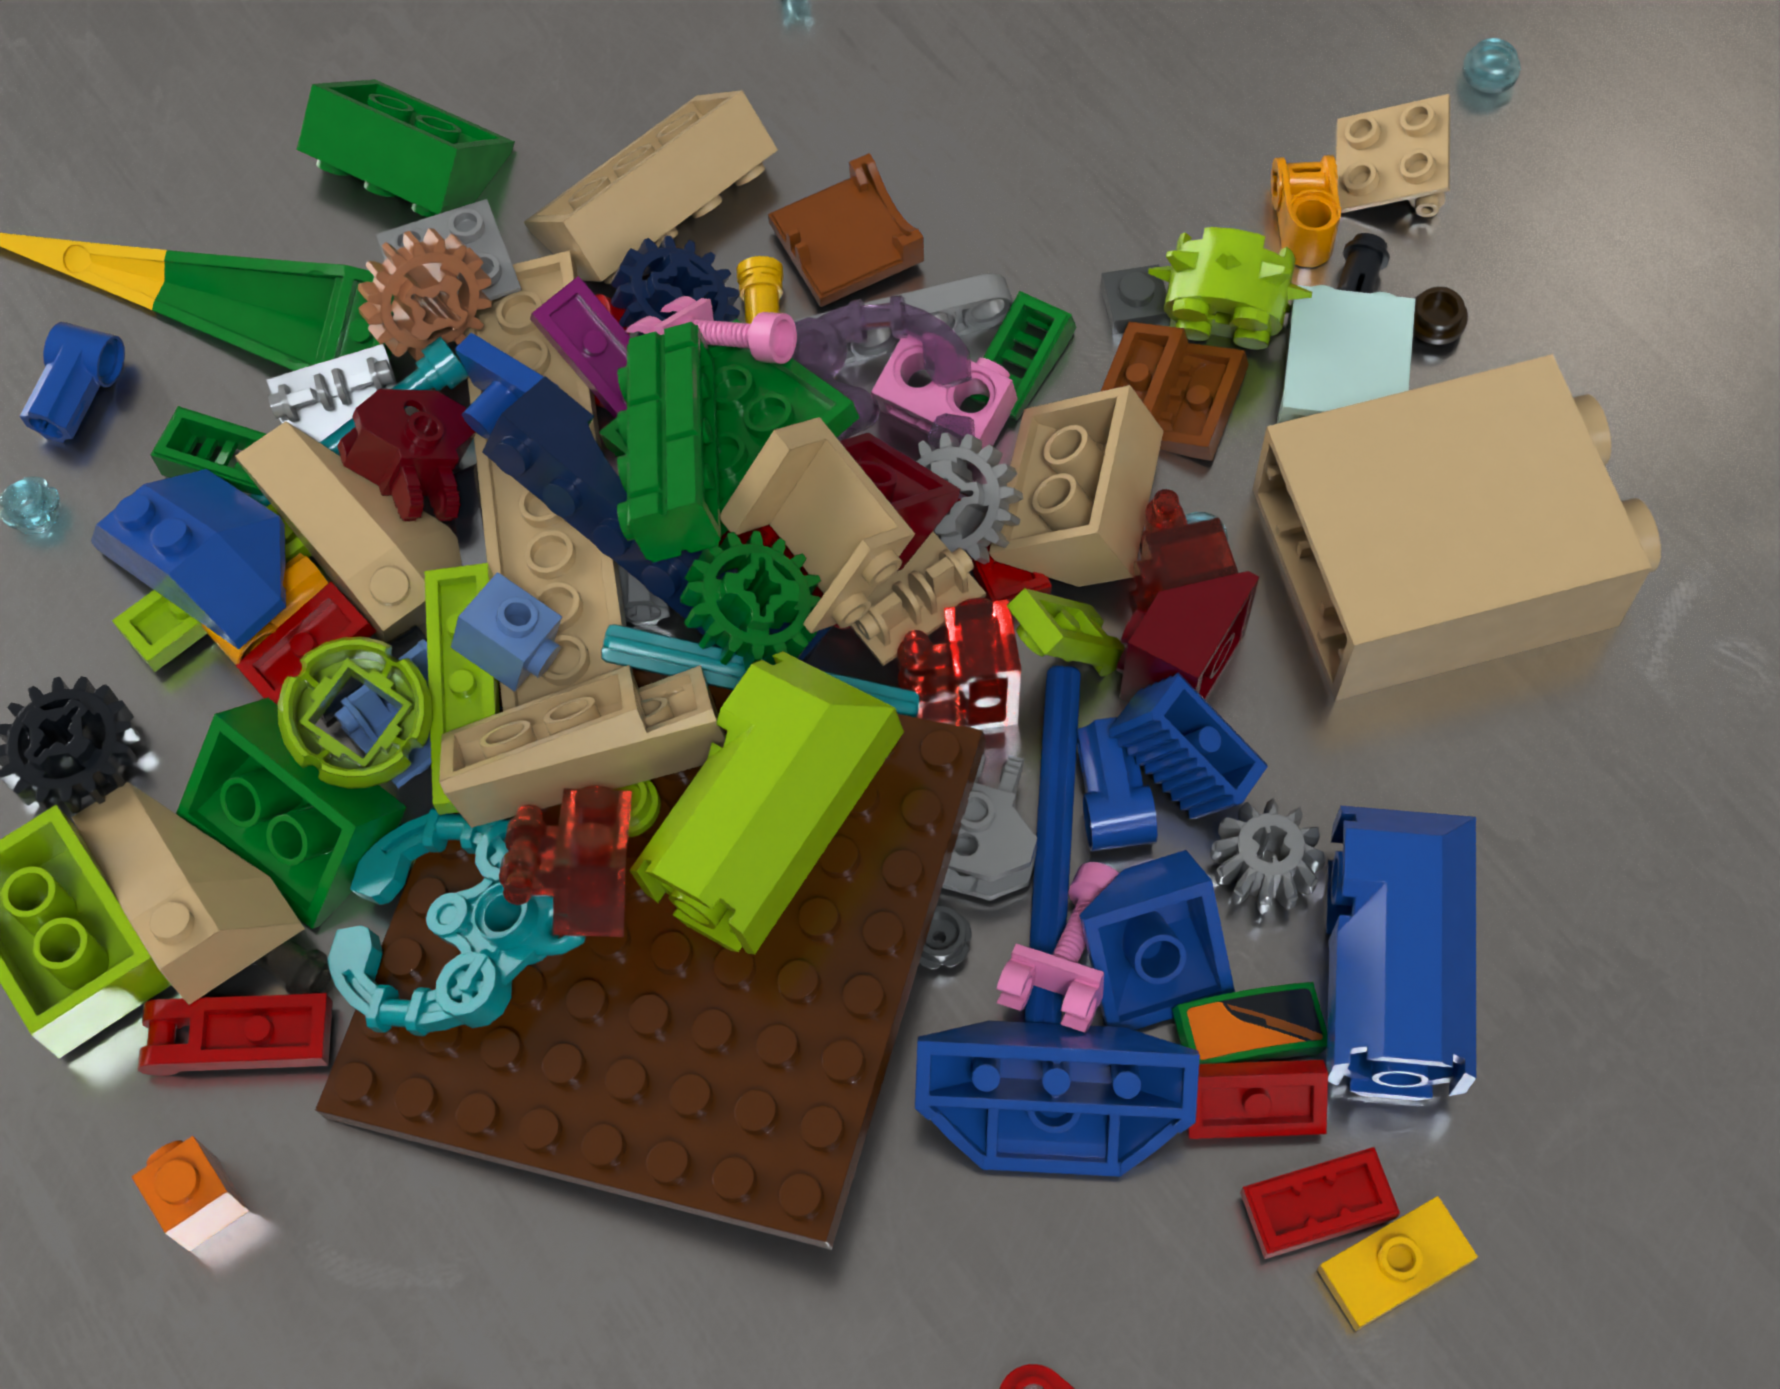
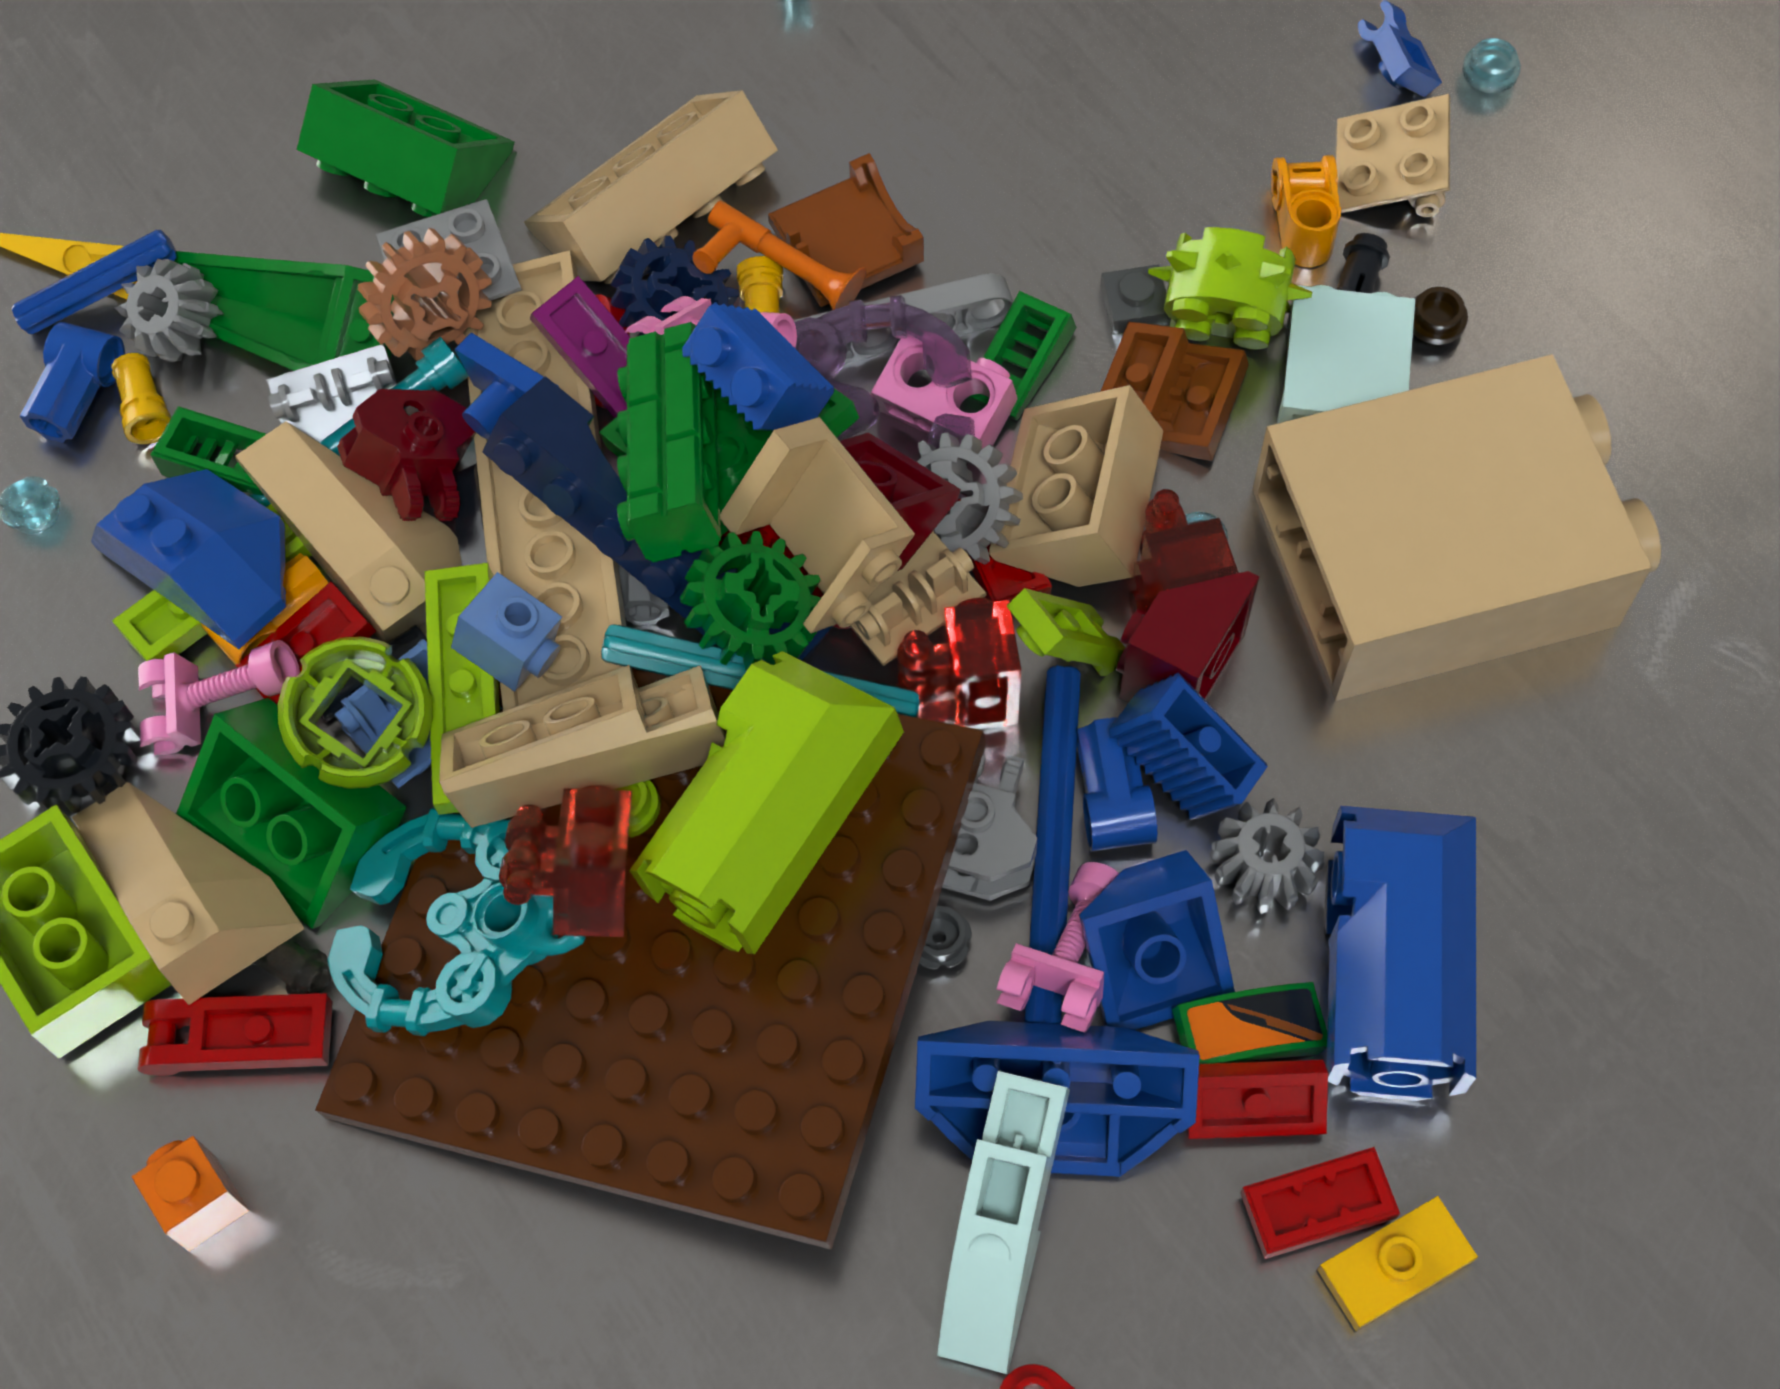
none -> blue axle [12,230,177,334]
none -> yellow pin [111,353,171,444]
none -> light grey gear [115,259,224,362]
none -> bright pink bar [138,640,300,755]
none -> blue brick [682,302,834,432]
none -> orange piece [692,200,866,311]
none -> light aqua slope [937,1071,1070,1374]
none -> blue plate [1358,0,1442,97]

